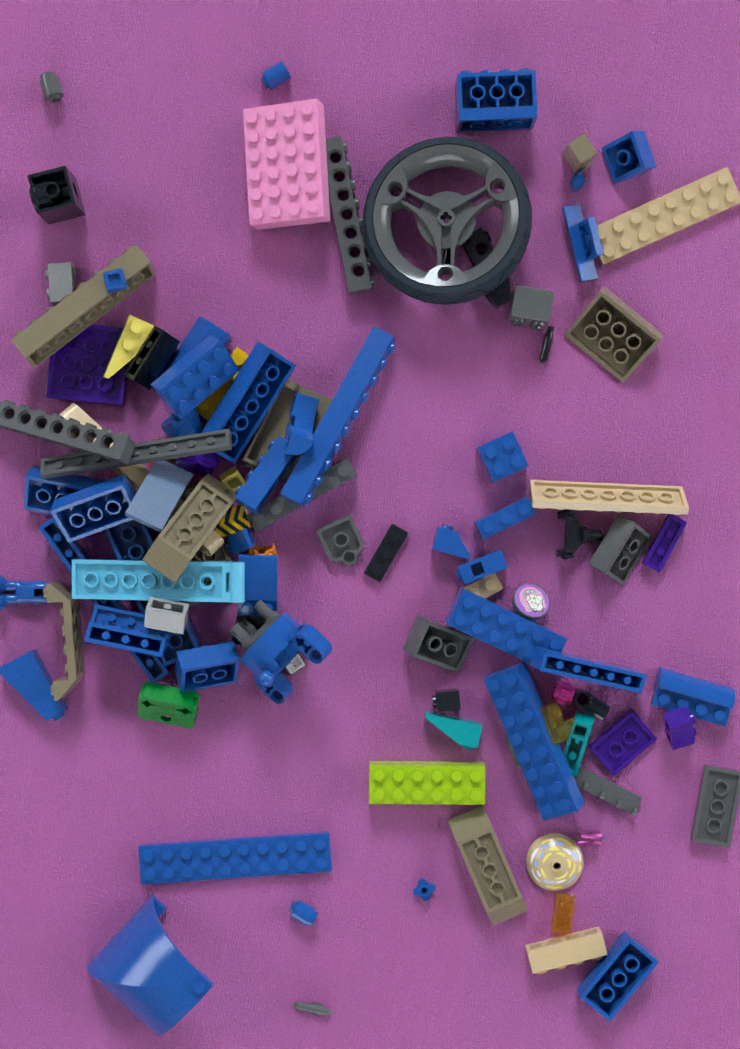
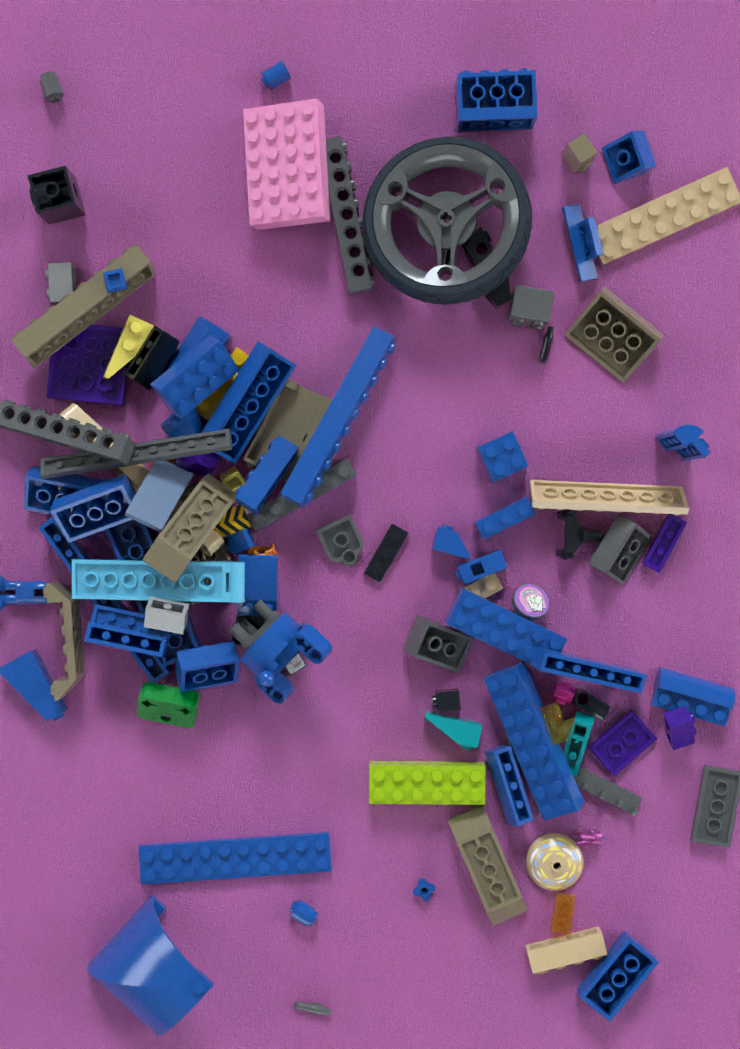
blue brick [284,392,319,455] -> none
blue plate [570,171,587,191] -> none
none -> blue brick [484,745,534,827]
none -> blue brick [655,425,711,461]

